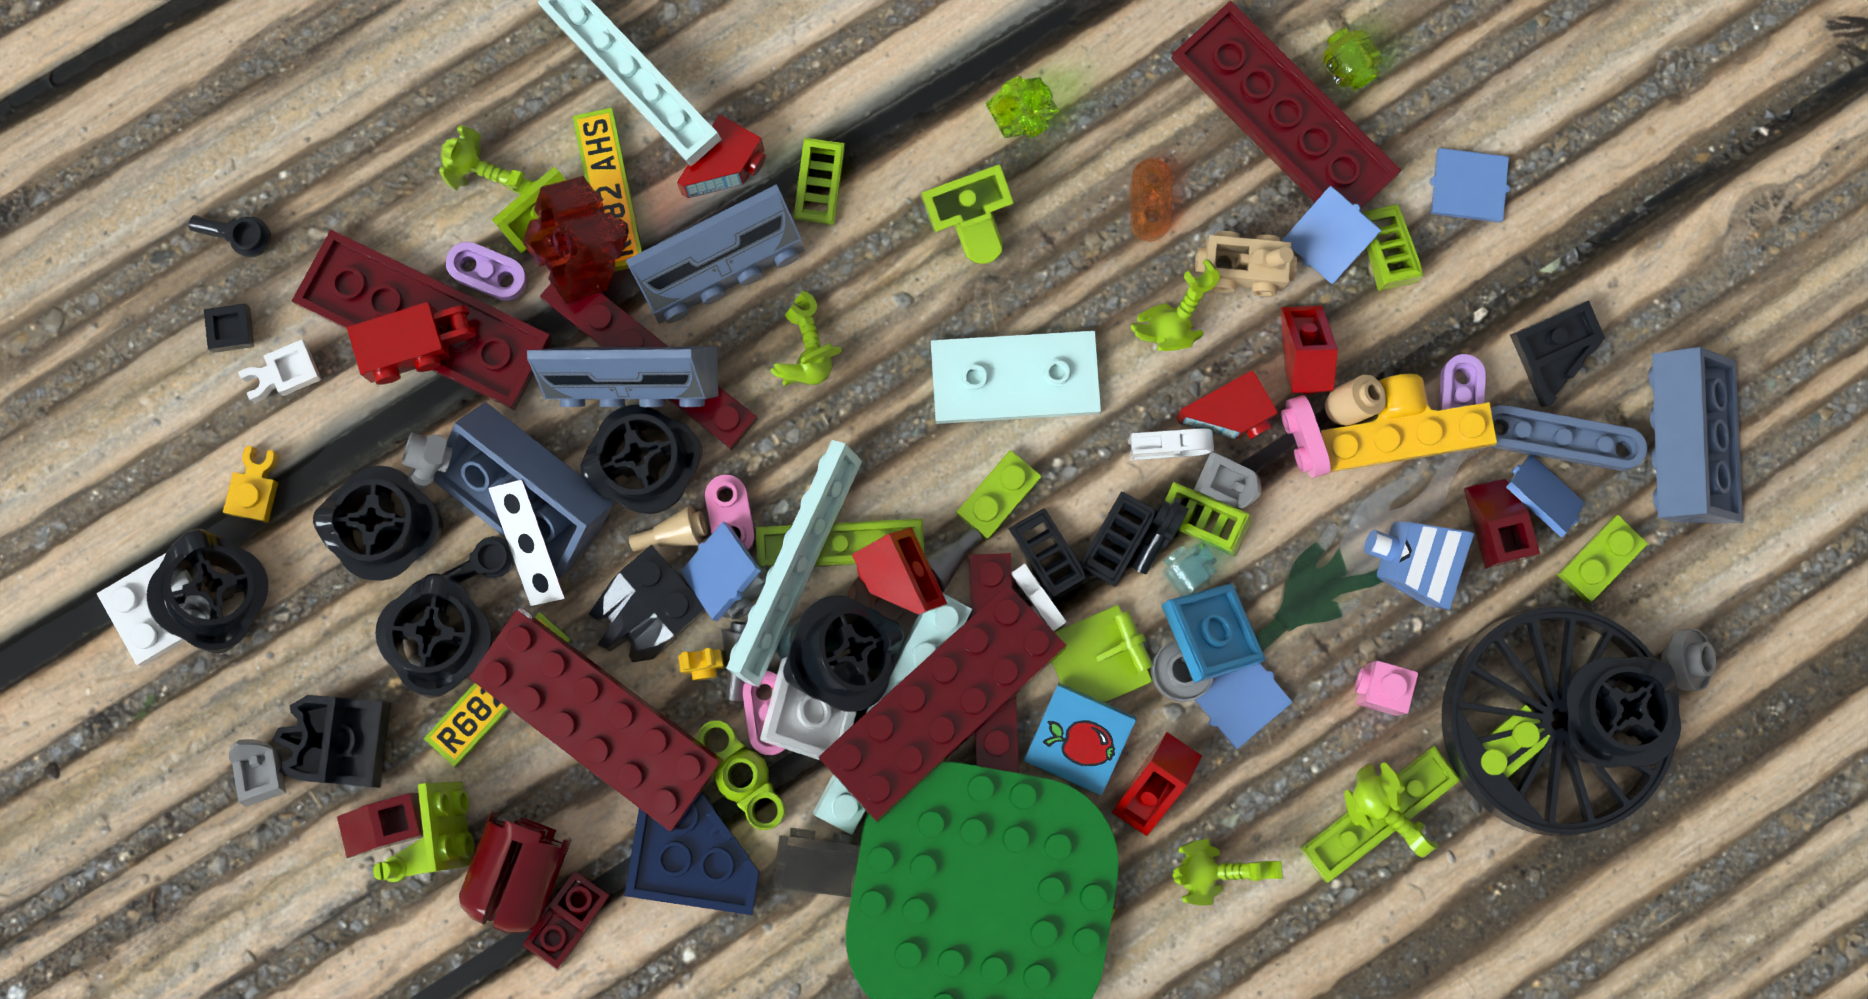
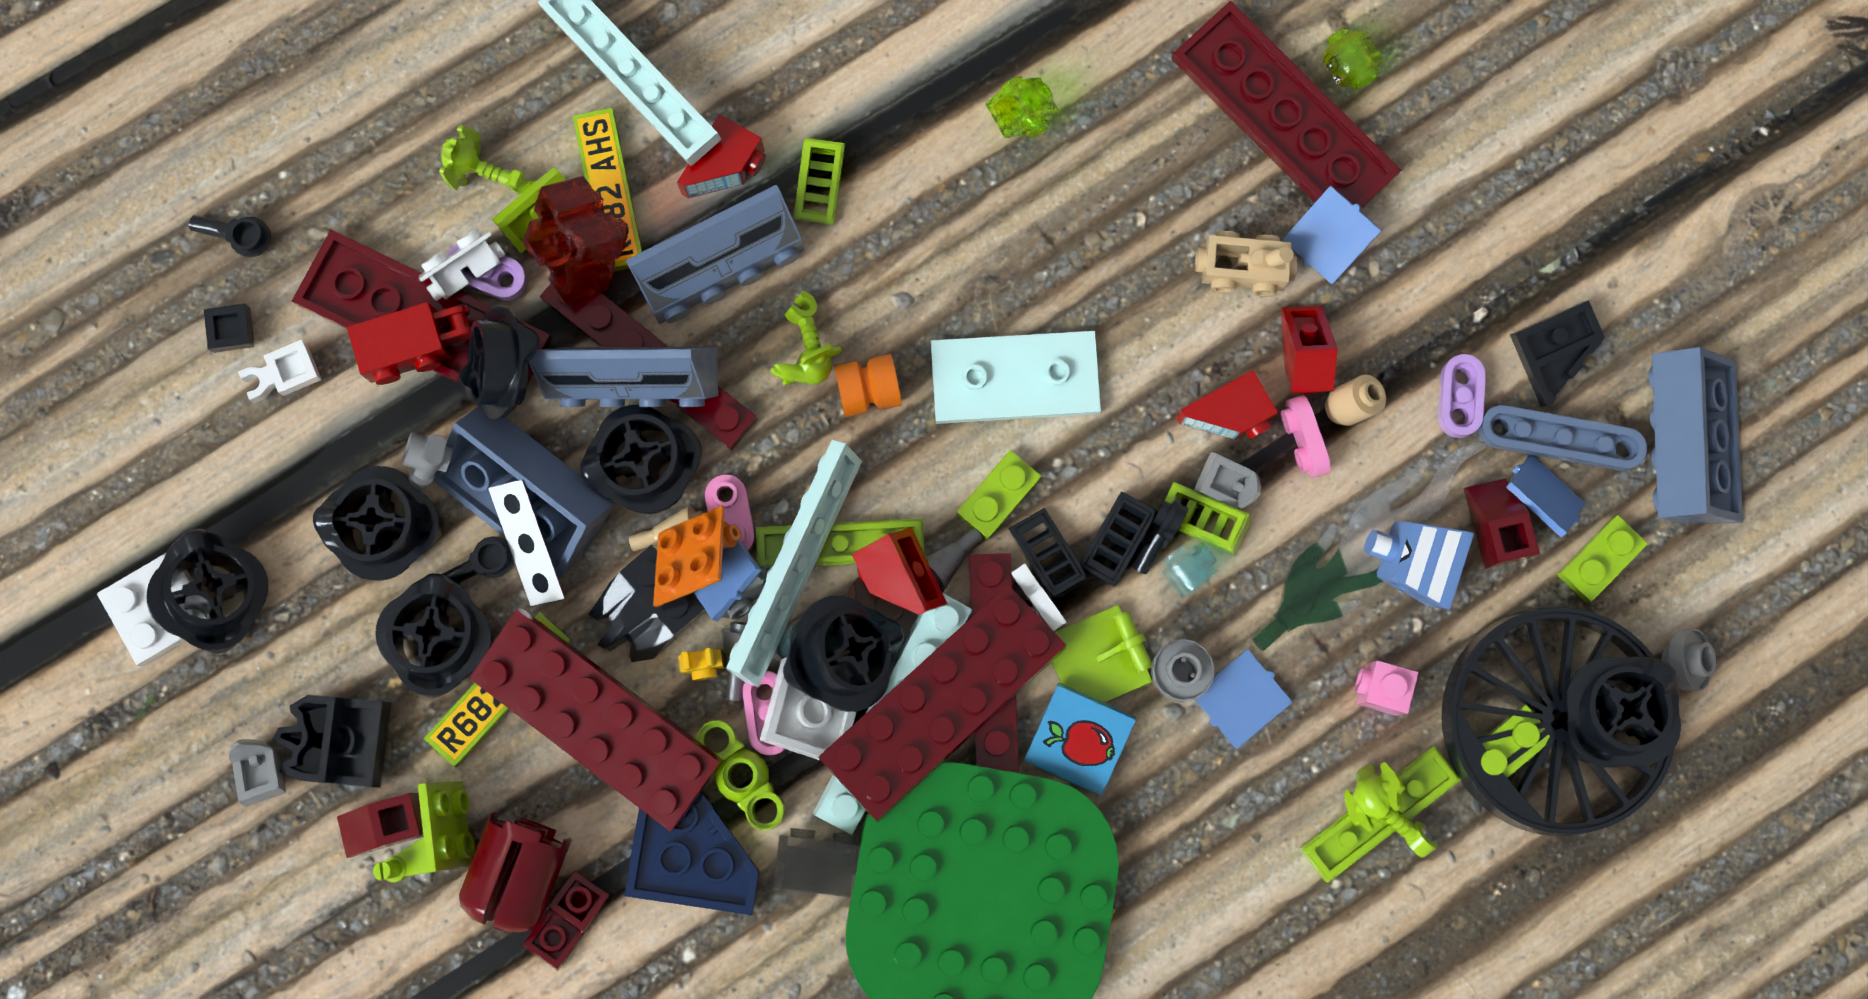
yellow plate [223,445,279,523] -> none
lime brick [920,164,1014,264] -> none
red slope [1112,732,1202,836] -> none
white piece [1128,429,1214,461] -> none
clear orange plate [1130,158,1173,242] -> none
lime piece [1130,259,1220,351] -> none
dark azure tile [1161,583,1266,683] -> none
lime piece [1172,839,1283,906] -> none
yellow plate [1321,374,1497,473] -> none
lime slope [1362,204,1424,292] -> none
medium blue piece [1430,148,1510,223] -> none
none -> white hinge [419,228,505,301]
none -> black piece [457,306,540,420]
none -> orange hinge [653,505,741,607]
none -> orange wheel [834,353,902,418]

